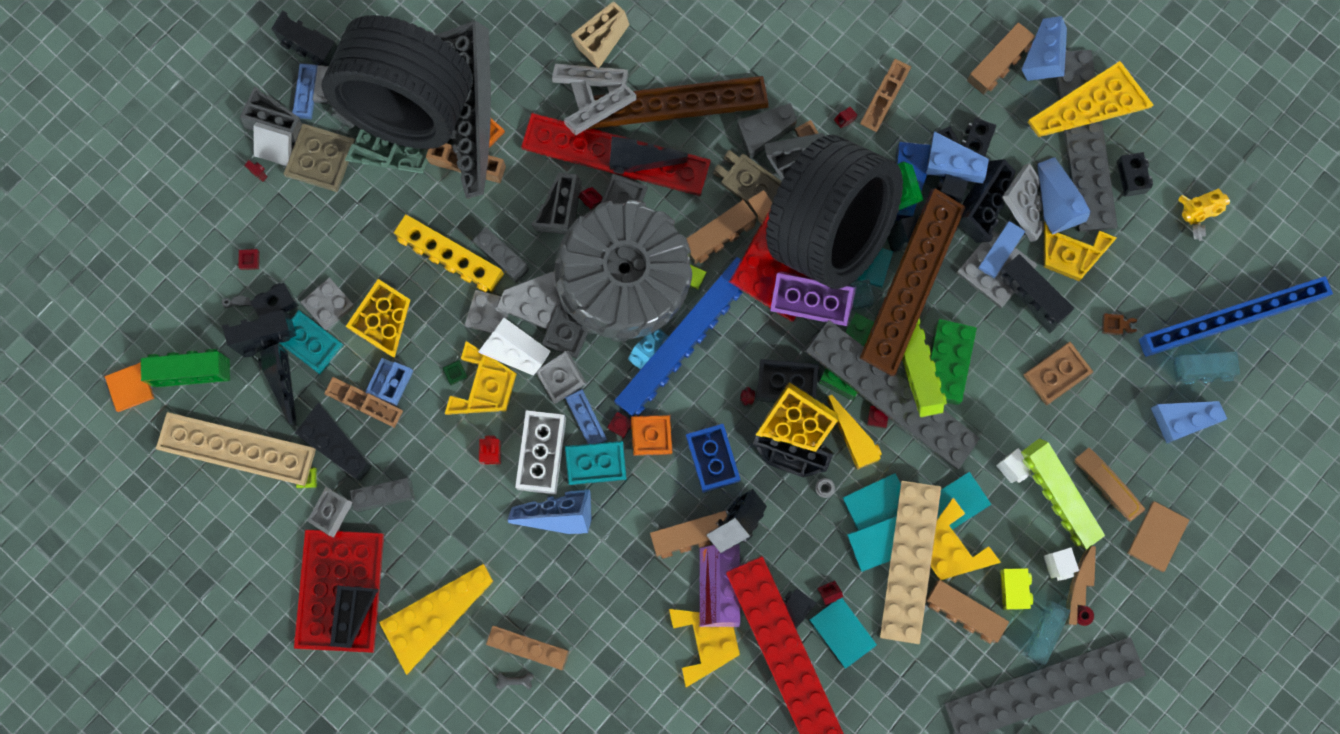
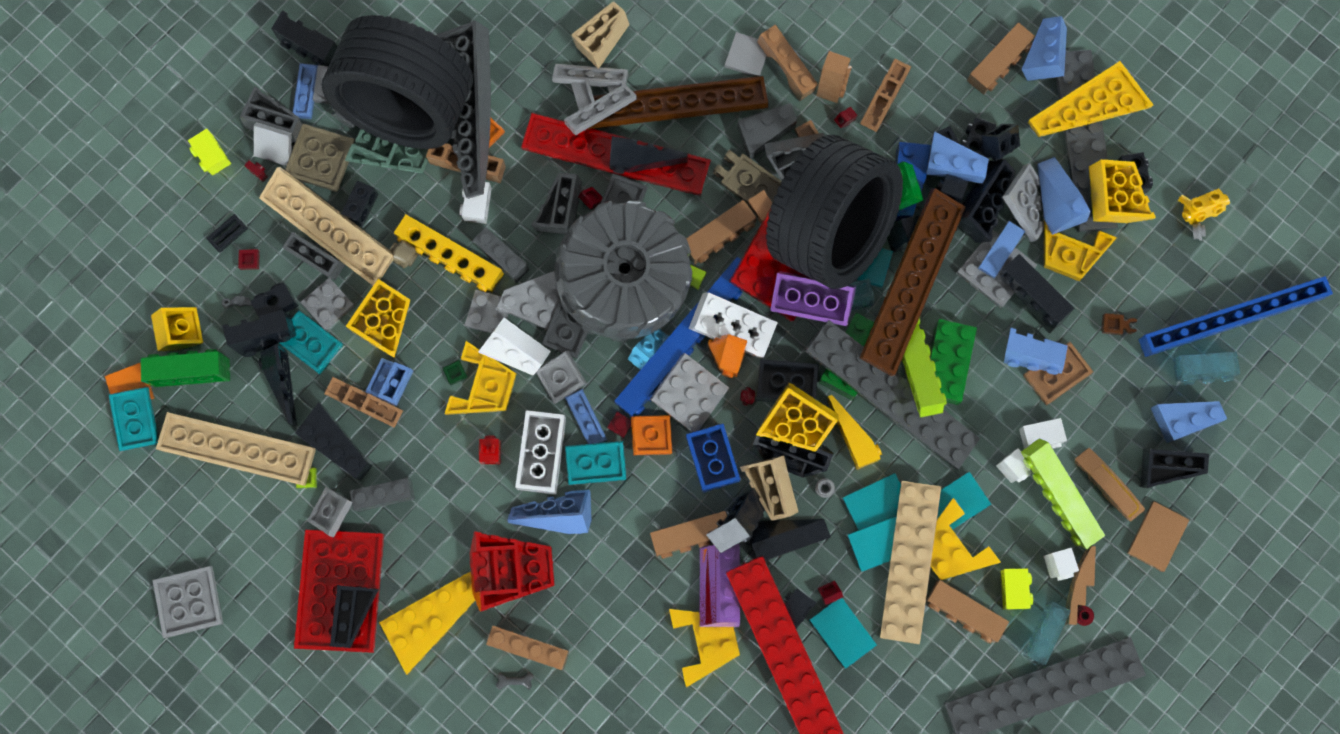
dark red plate [867,406,888,429] -> none
none -> teal tile [109,387,159,451]
none -> yellow slope [151,307,203,351]
none -> light grey plate [153,566,223,638]
none -> neon yellow brick [188,129,231,176]
none -> black tile [206,214,248,253]
none -> tan plate [259,167,394,285]
none -> dark grey brick [282,232,345,280]
none -> black brick [341,181,378,227]
none -> dark tan head [390,240,418,268]
none -> white brick [460,182,492,224]
none -> red wedge [469,531,555,612]
none -> light grey plate [650,353,729,433]
none -> white brick [689,293,778,358]
none -> orange wedge [708,334,747,378]
none -> light grey tile [724,32,767,77]
none -> tan wedge [740,455,799,520]
none -> black wedge [749,519,831,562]
none -> medium nougat arch [757,25,818,101]
none -> medium nougat brick [816,51,852,103]
none -> black brick [982,123,1020,160]
none -> medium blue wedge [1004,328,1068,375]
none -> white brick [1019,418,1067,449]
none -> yellow wedge [1089,159,1156,223]
none -> black wedge [1140,448,1209,488]

